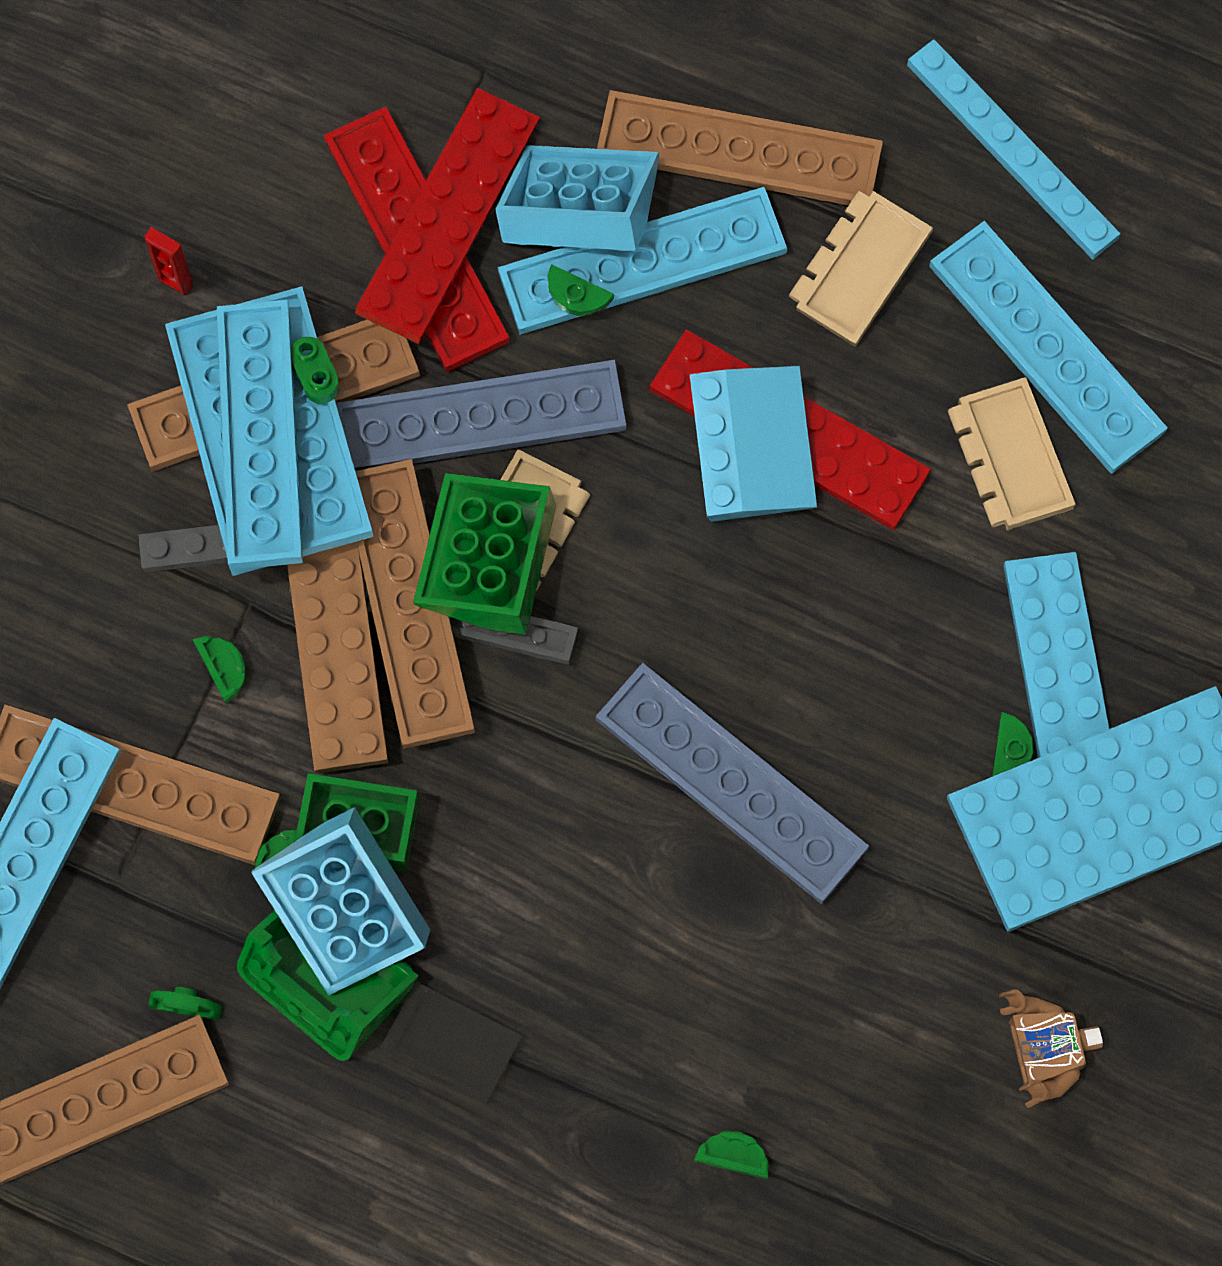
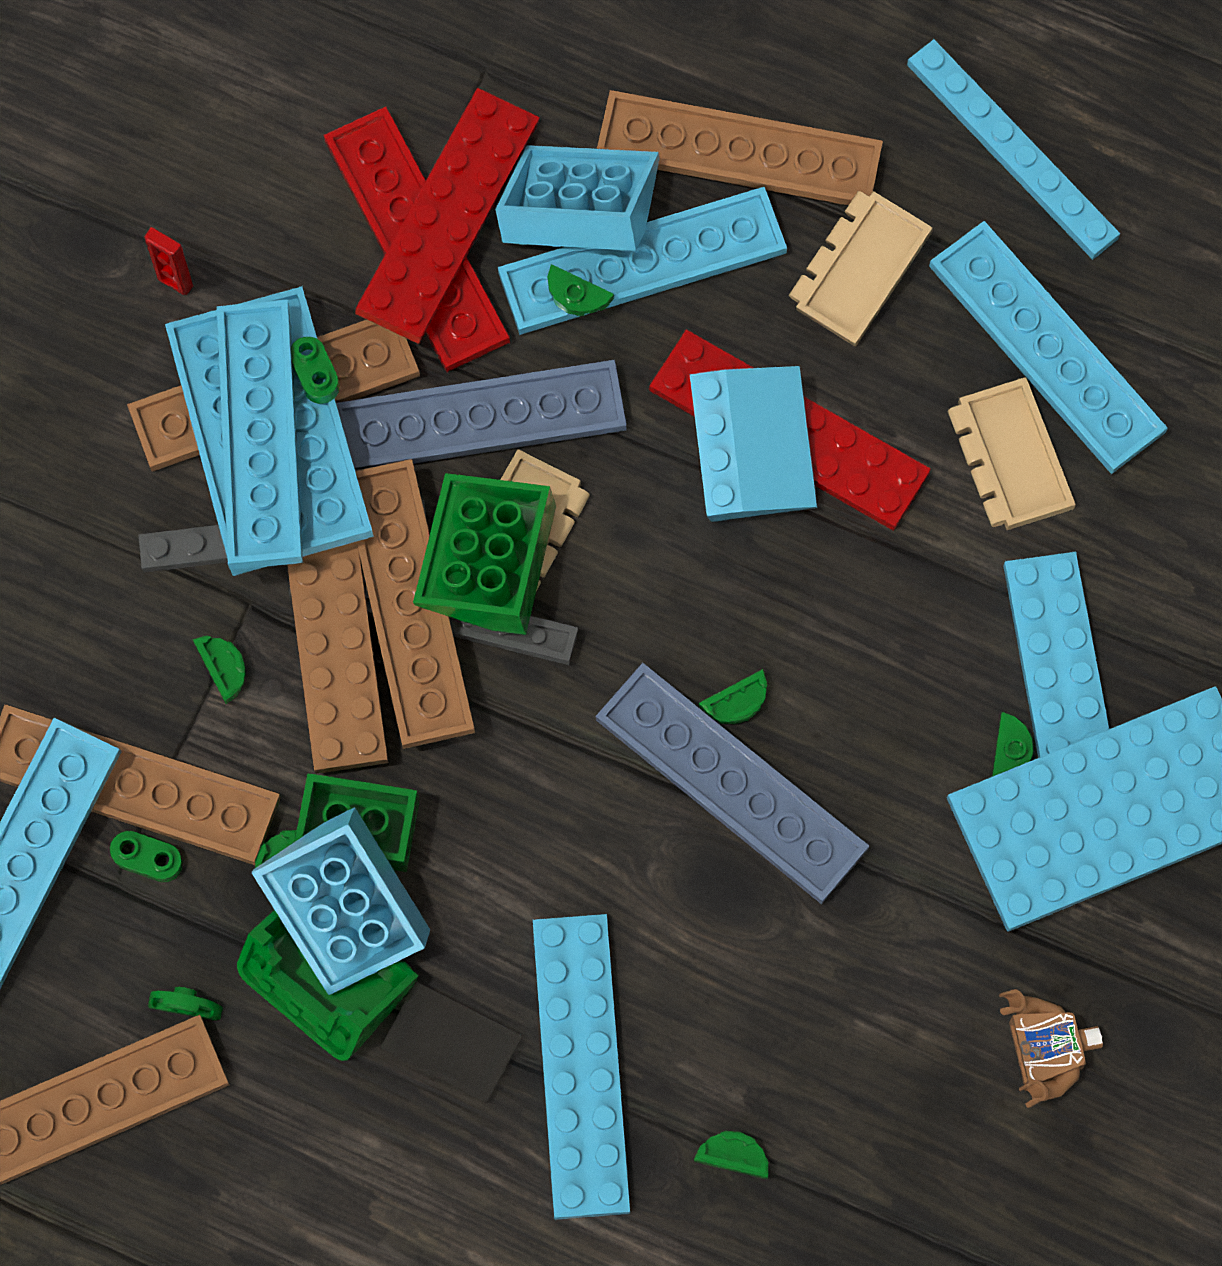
none -> green plate [110,831,183,882]
none -> medium azure plate [533,914,630,1220]
none -> green plate [699,669,767,724]

